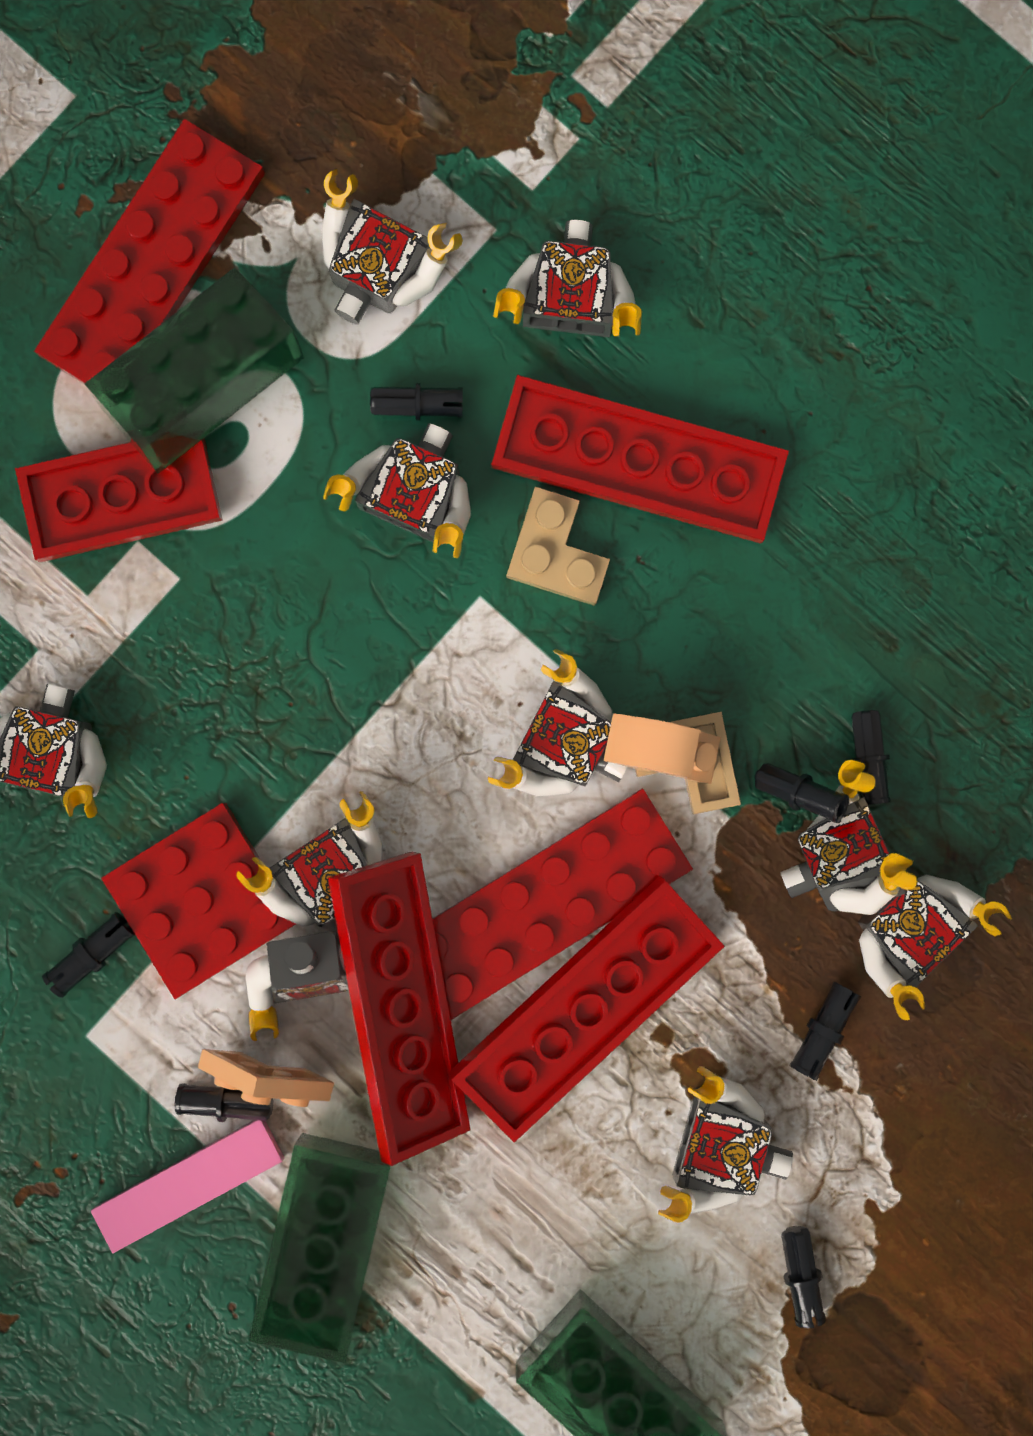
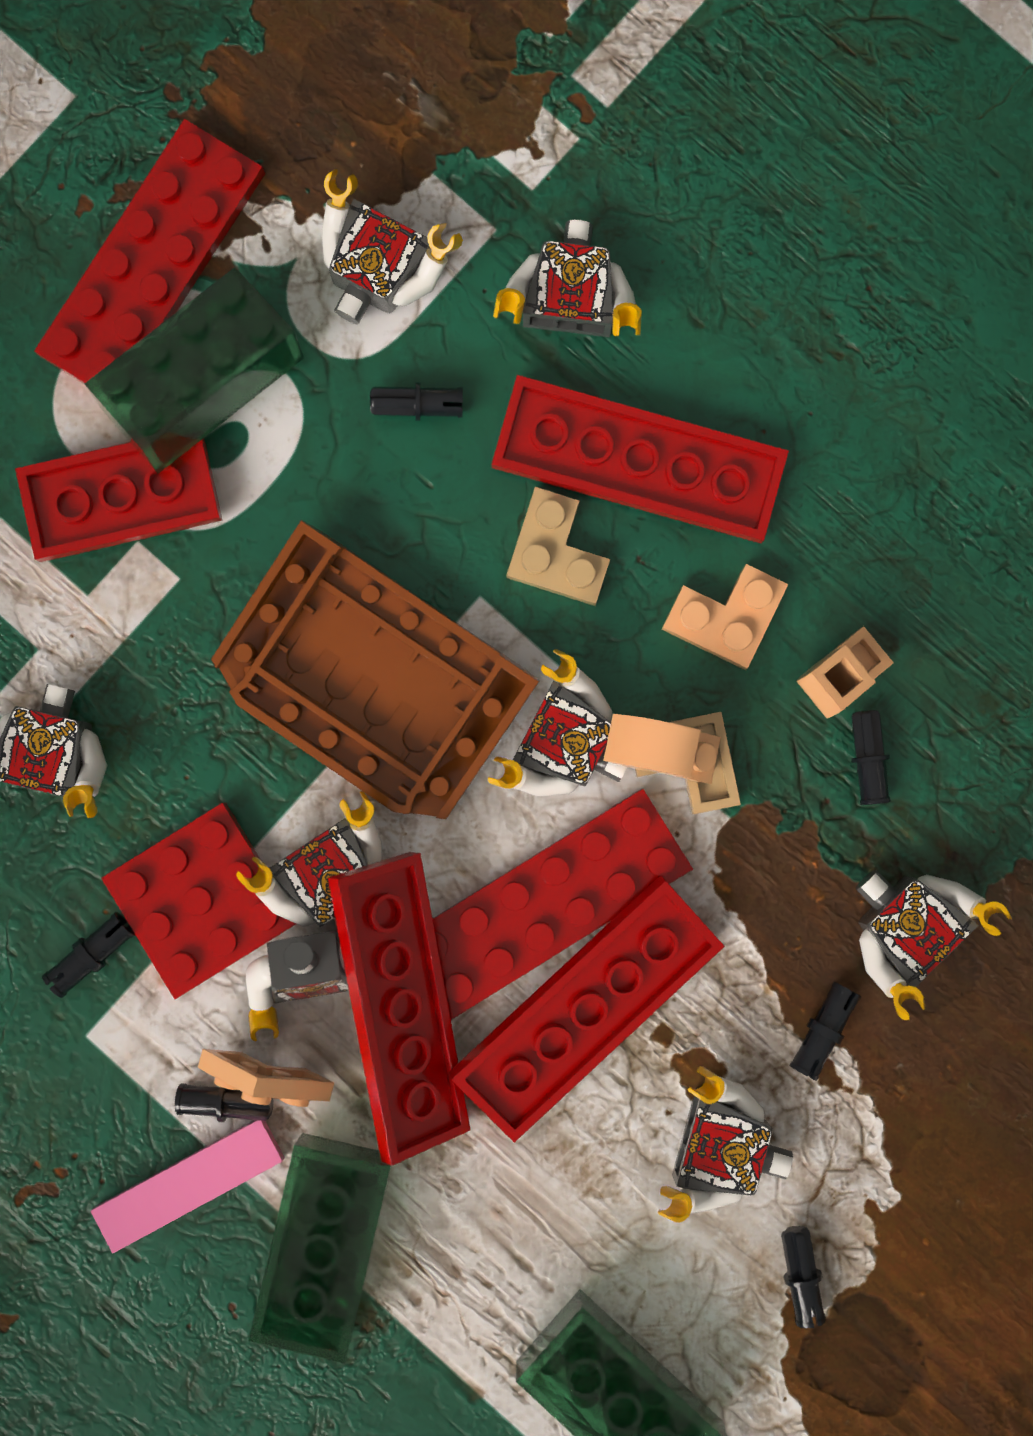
torso [323,424,471,558] -> none
black axle [754,763,849,823] -> none
torso [780,760,917,915] -> none
none -> dark orange slope [211,520,540,819]
none -> light nougat plate [662,564,788,670]
none -> light nougat brick [796,626,894,719]

